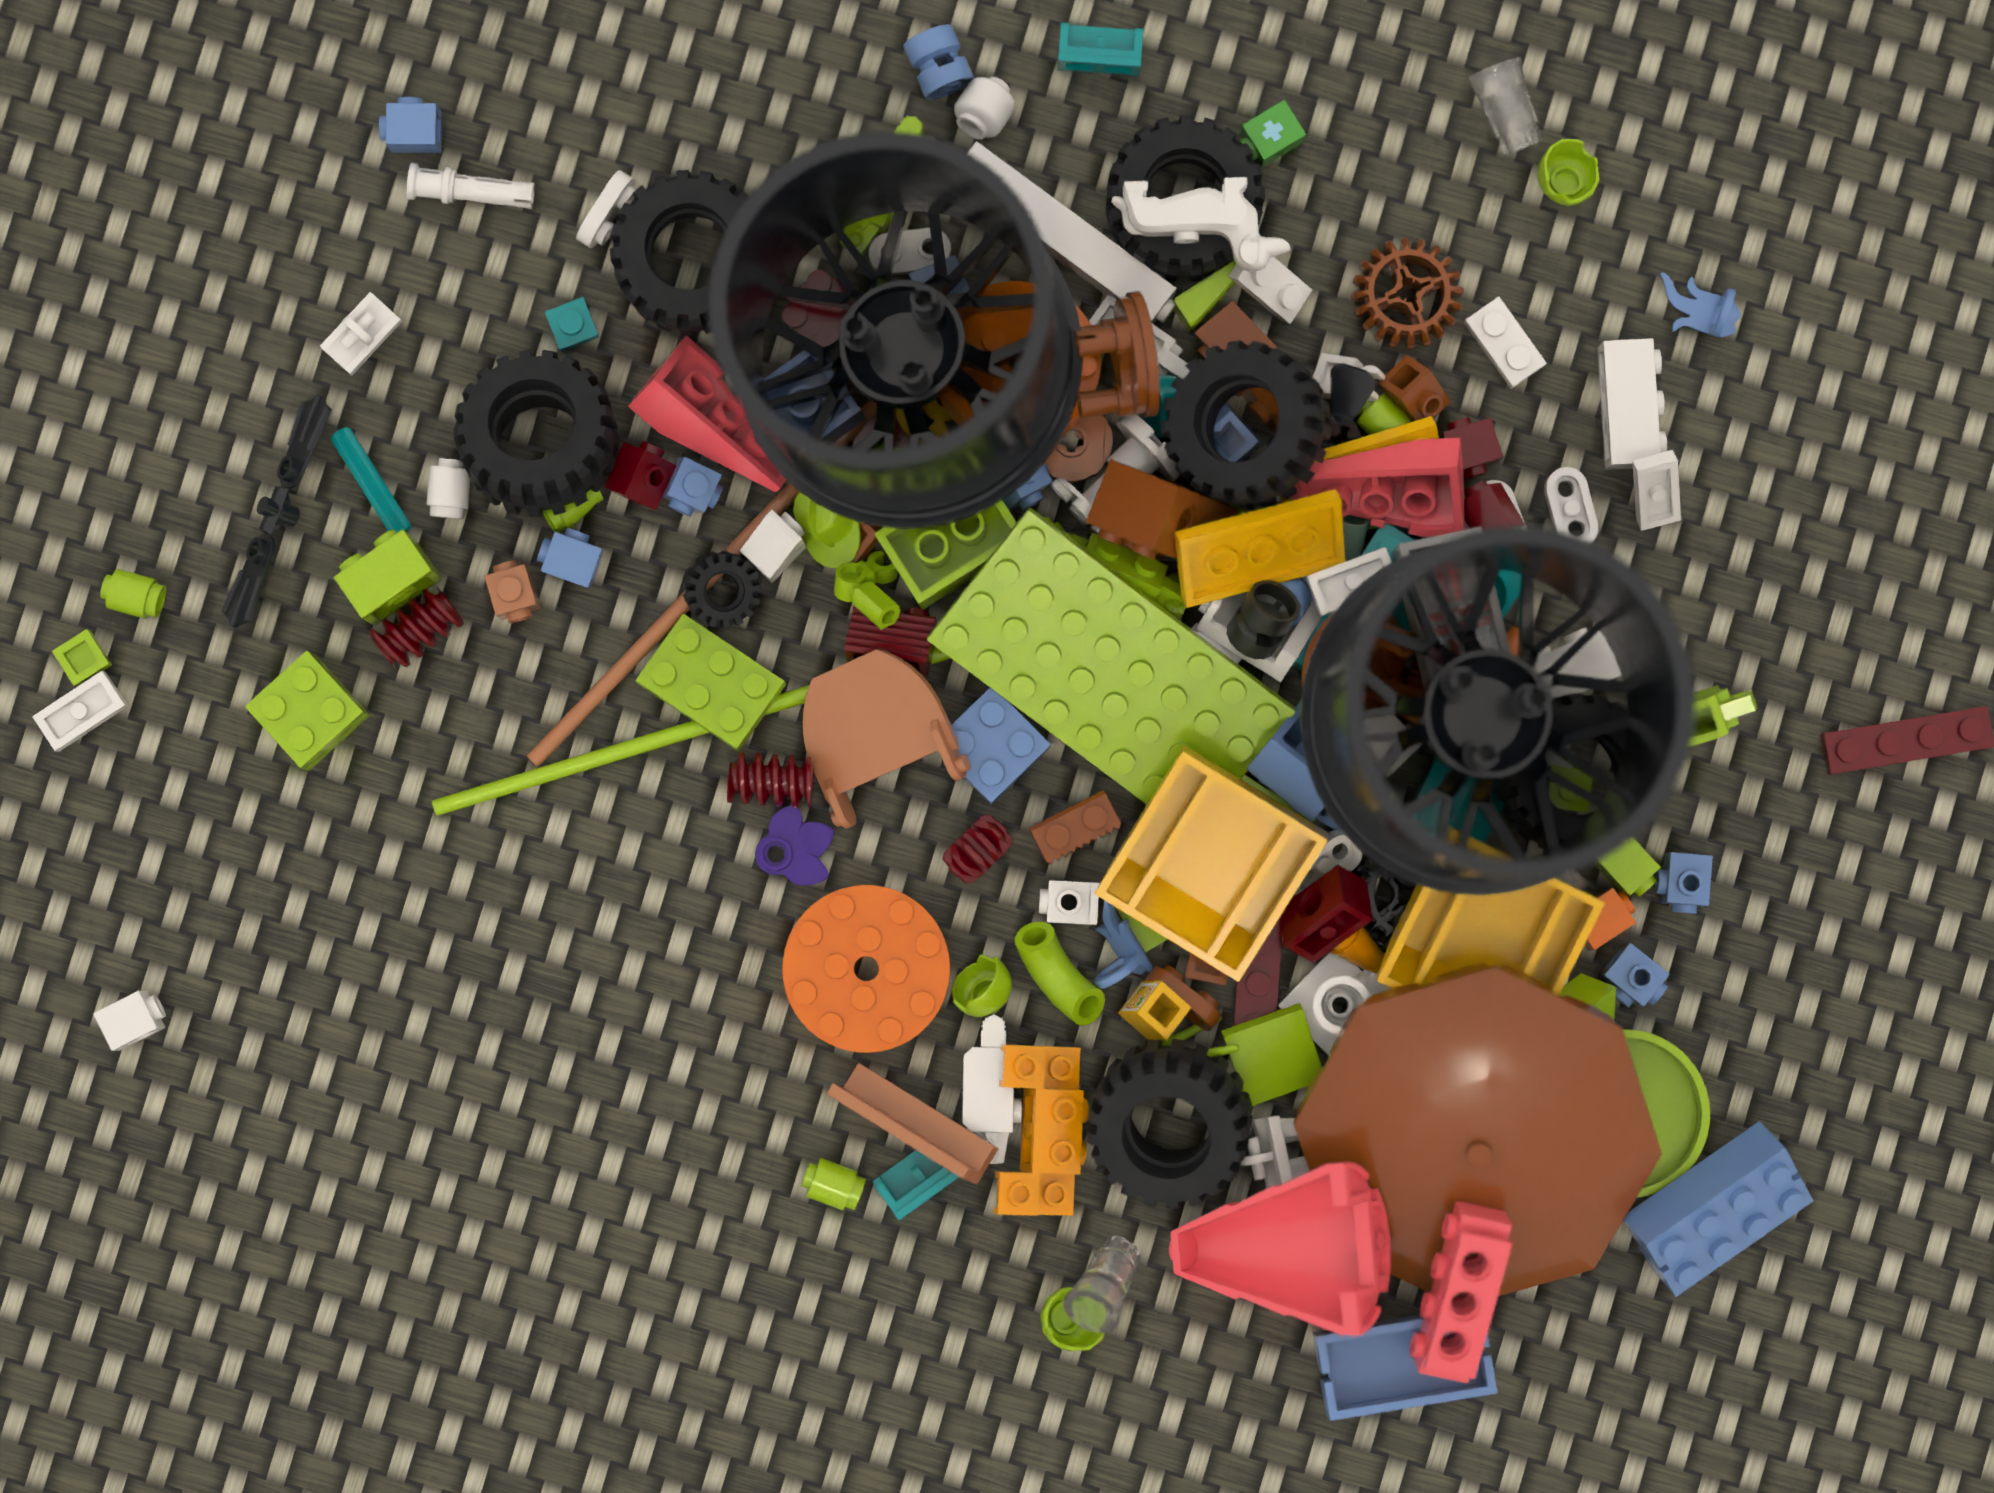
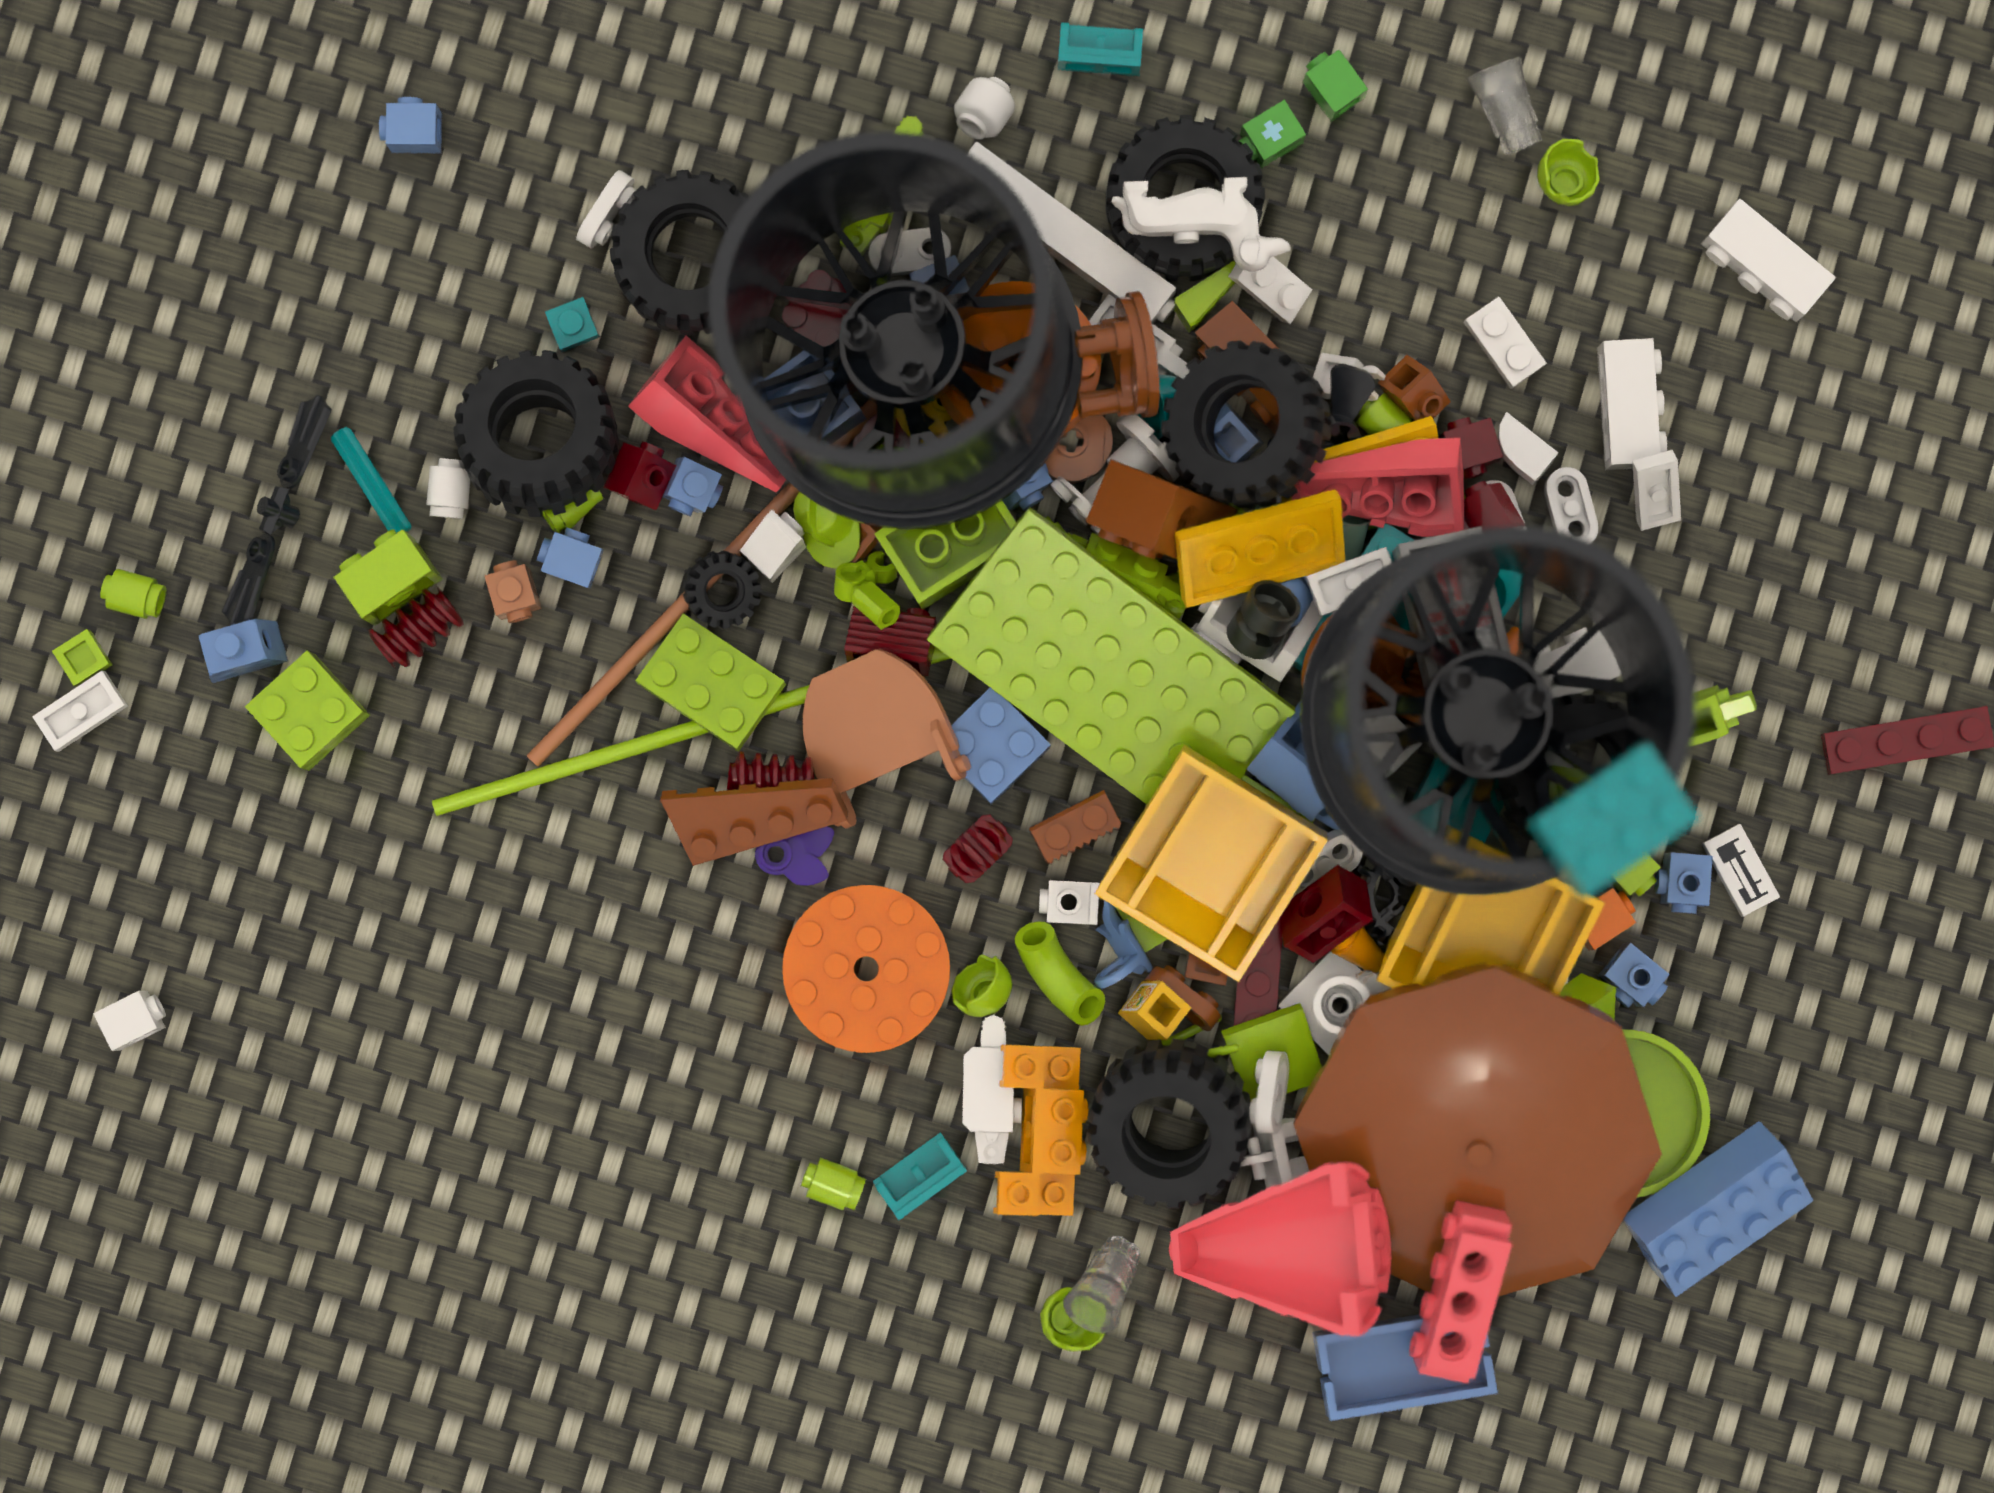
white hips [320,292,402,376] -> none
white pin [407,163,535,209] -> none
nougat fence [827,1063,999,1185] -> none
medium blue wheel [903,24,974,101] -> none
dark orange gear [1351,237,1464,350] -> none
medium blue piece [1660,272,1741,338] -> none
none -> medium blue torso [198,619,288,683]
none -> dark orange wing [660,778,848,866]
none -> white plate [1249,1051,1289,1134]
none -> bright green brick [1302,50,1368,122]
none -> white brick [1498,412,1558,485]
none -> teal brick [1526,743,1700,897]
none -> white brick [1701,199,1836,322]
none -> white tile [1701,824,1780,917]

